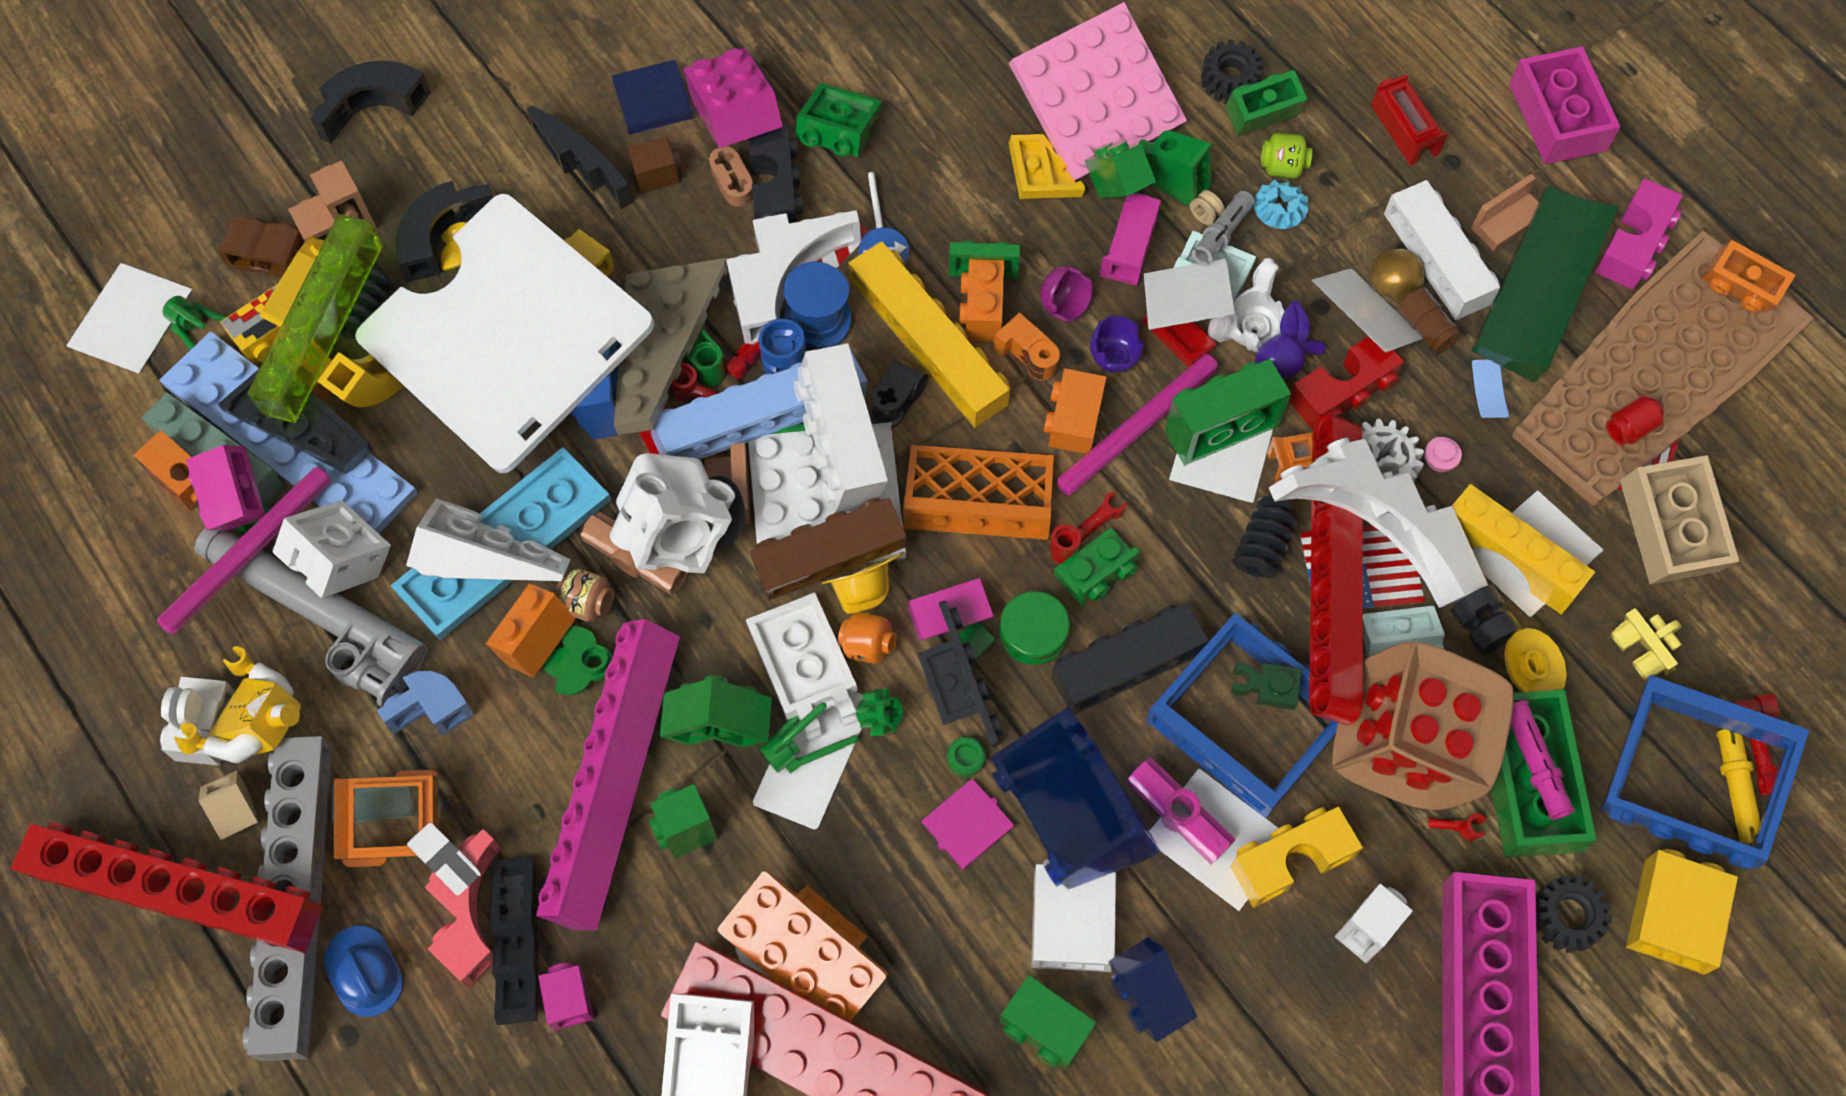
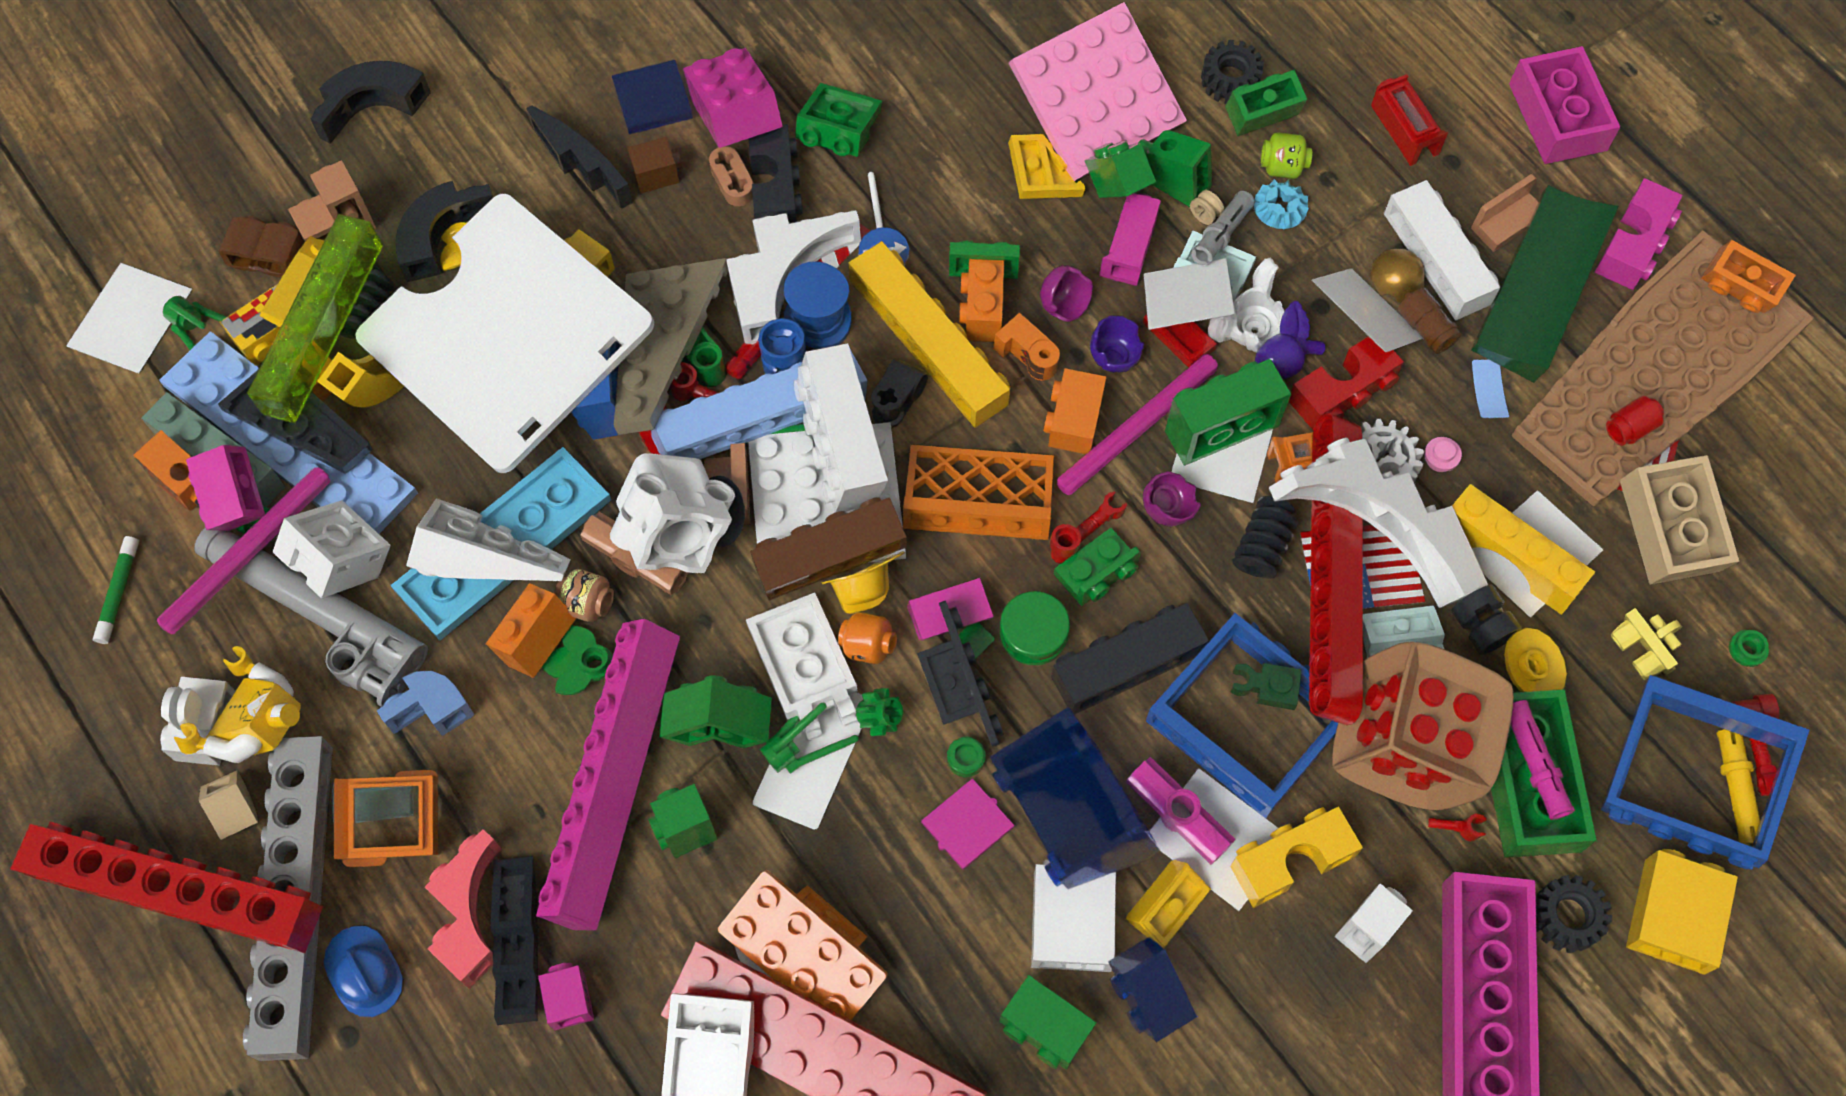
white sticker [407,823,480,895] -> none
none -> green bar [93,536,139,644]
none -> yellow slope [1126,860,1211,949]
none -> magenta hair [1143,471,1201,527]
none -> green plate [1729,630,1769,667]

